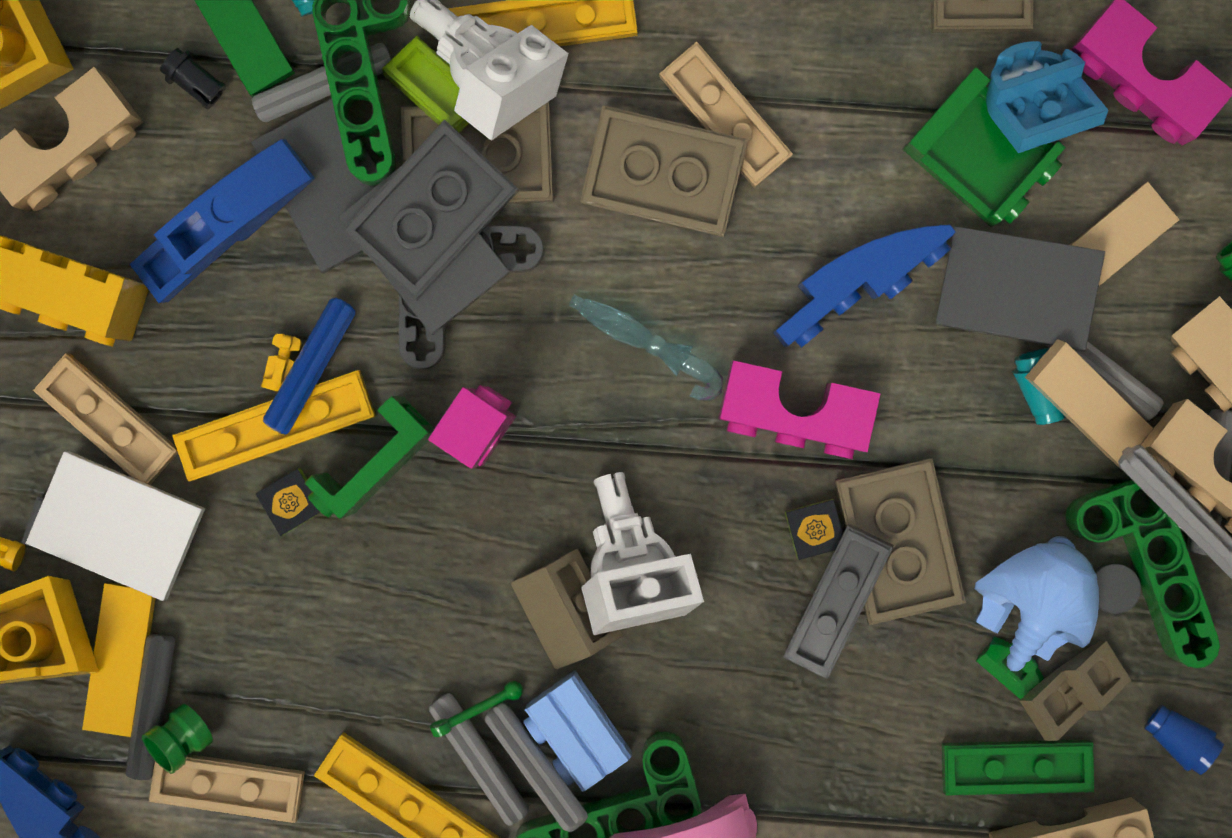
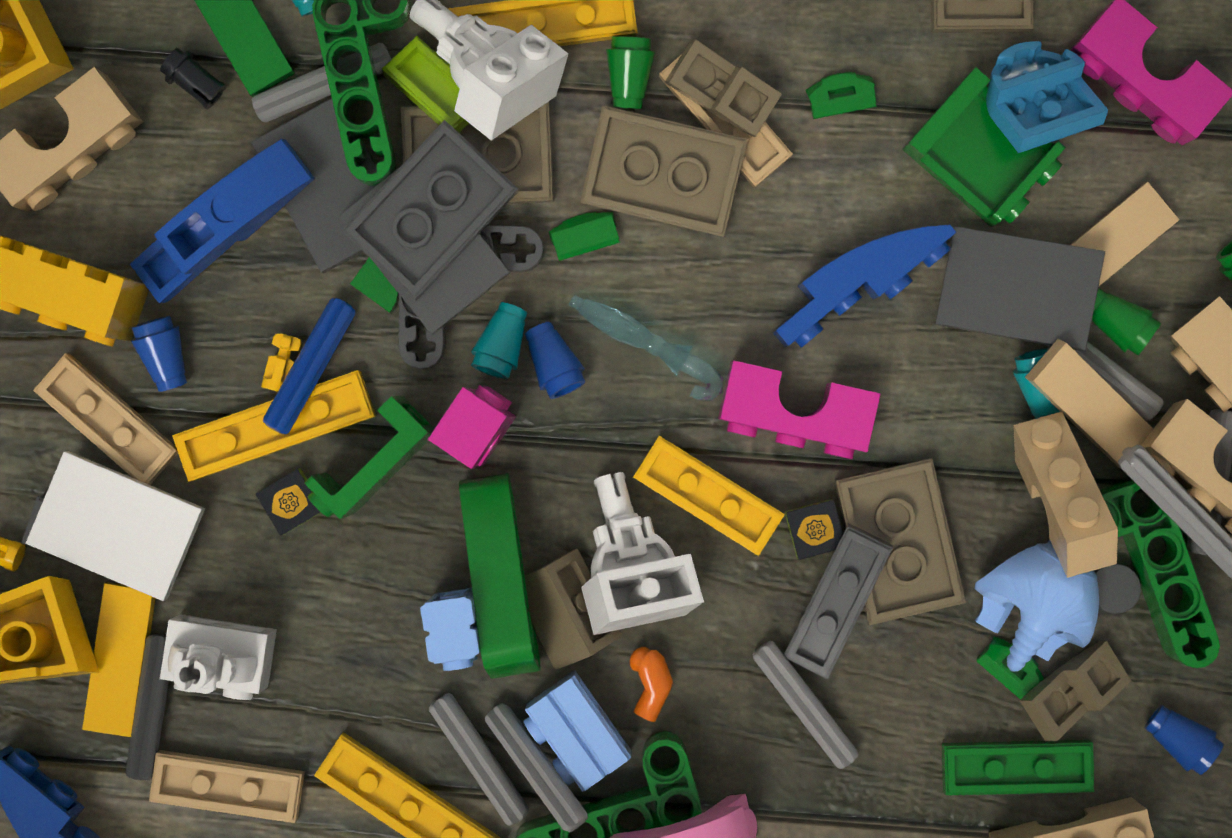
green wheel [142,704,213,774] -> none
green hinge [430,681,523,737] -> none
none -> blue cone [131,315,187,392]
none -> white brick [160,615,277,700]
none -> green tile [350,257,399,314]
none -> light blue brick [420,588,480,671]
none -> green beam [459,473,541,679]
none -> teal cone [471,302,527,380]
none -> blue cone [525,322,586,399]
none -> green piece [548,212,620,261]
none -> green cone [606,36,655,109]
none -> orange arm [630,647,673,722]
none -> yellow tile [633,436,785,556]
none -> dark tan slope [665,39,782,137]
none -> light grey axle [752,640,859,769]
none -> green piece [806,72,876,119]
none -> tan arch [1014,412,1118,578]
none -> green cone [1092,288,1161,356]

